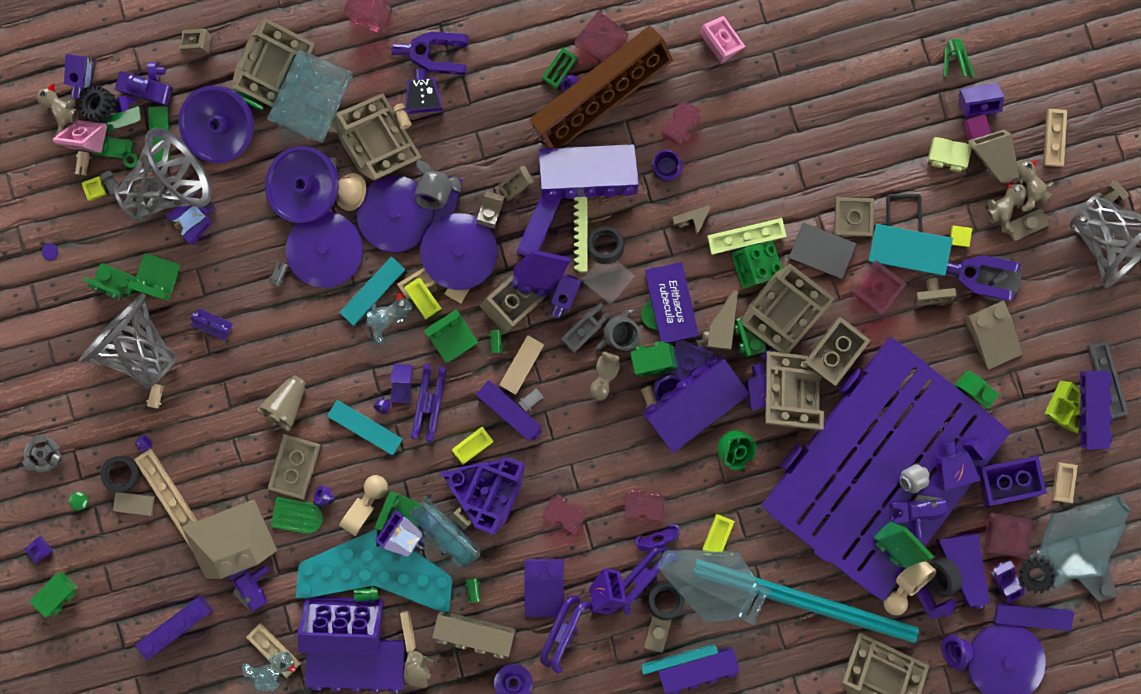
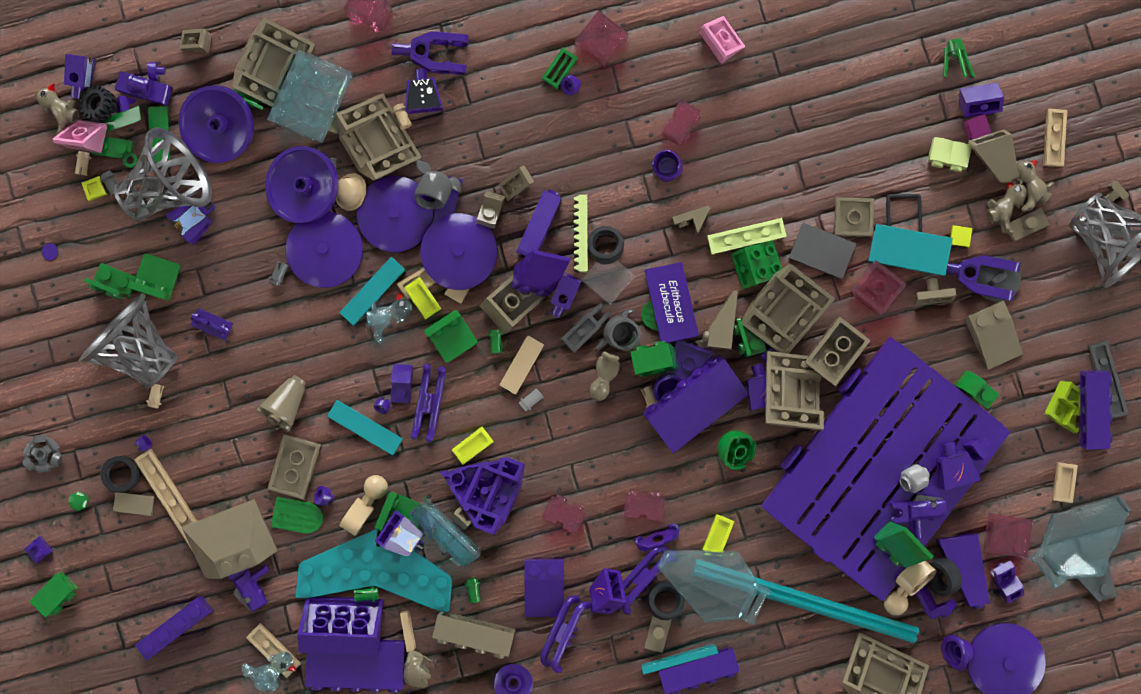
dark purple slope [476,380,542,441] -> none
reddish brown brick [529,25,673,148] -> none
brick [538,145,639,200] -> none
dark purple slope [980,456,1047,506] -> none
dark purple tile [994,603,1074,631] -> none
black tyre [1019,555,1056,594] -> none

